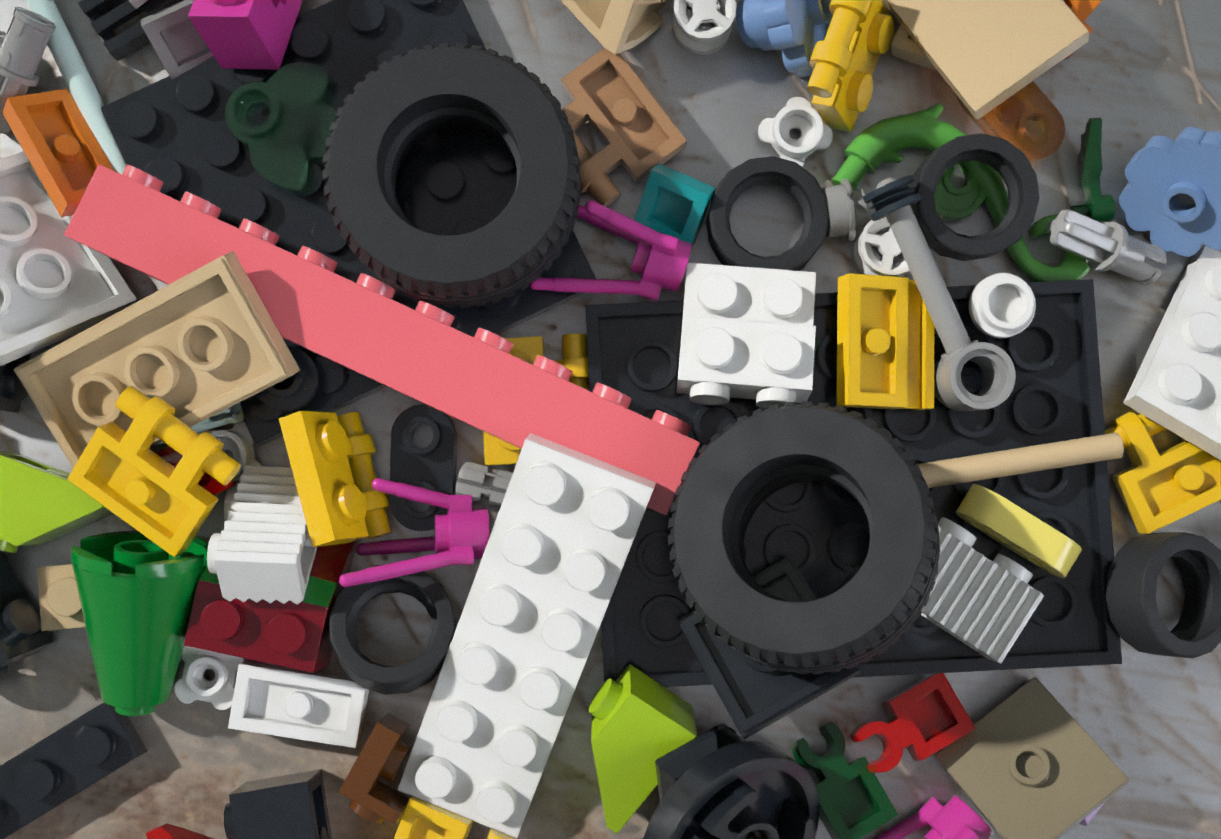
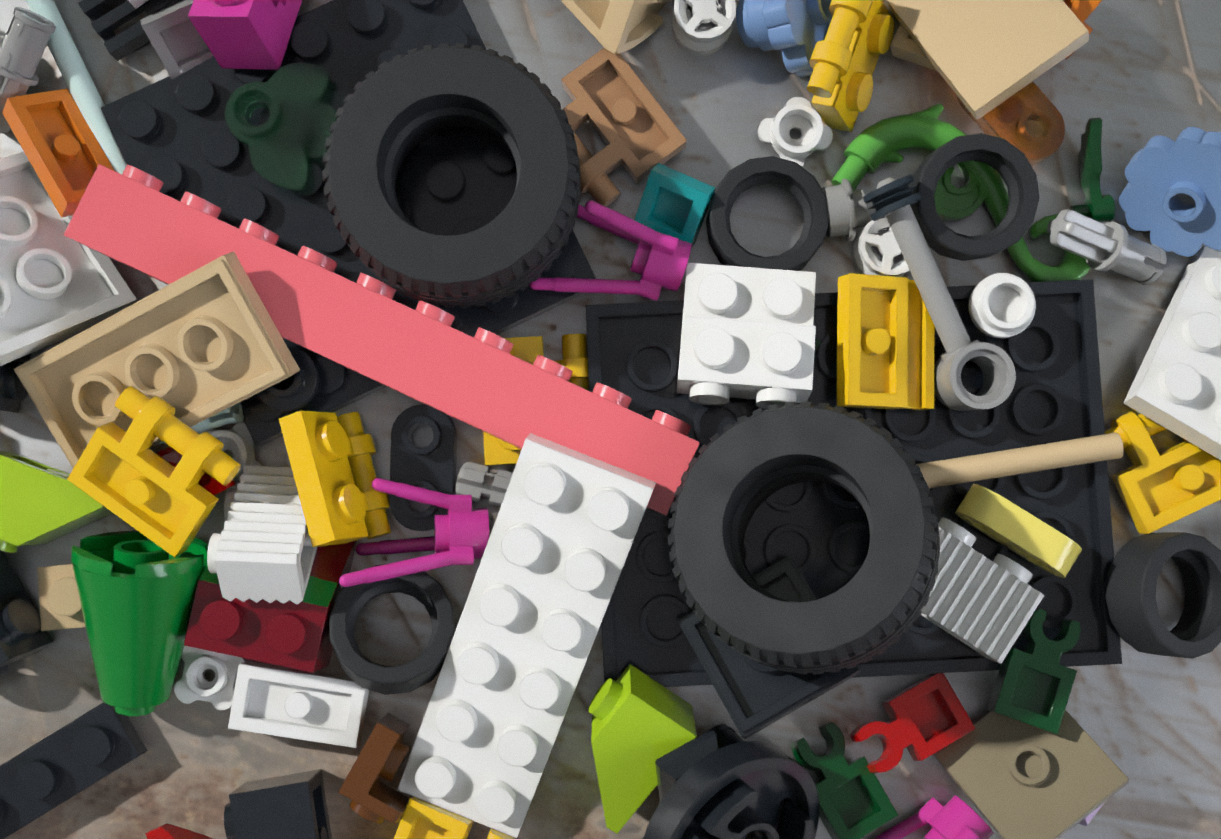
none -> dark green plate [987,608,1080,734]

